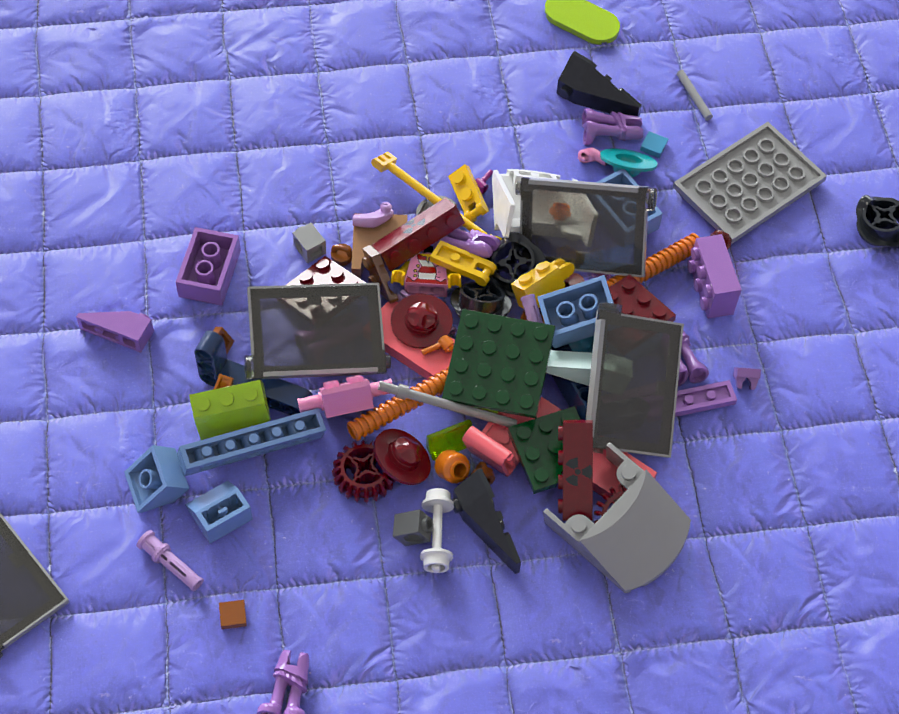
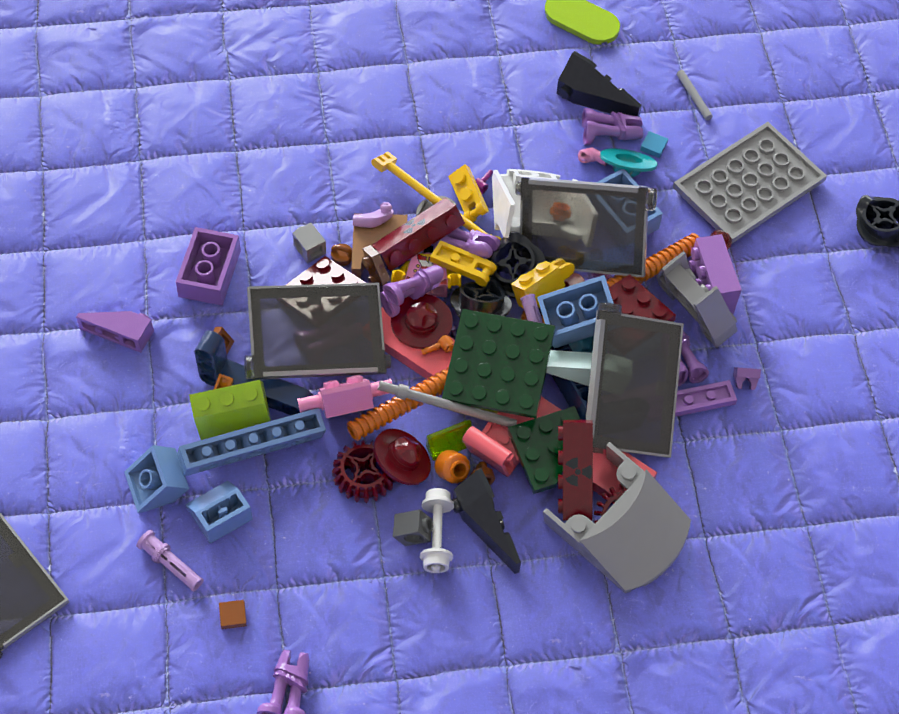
none -> medium lavender piece [380,265,444,317]
none -> light grey wedge [656,251,737,348]

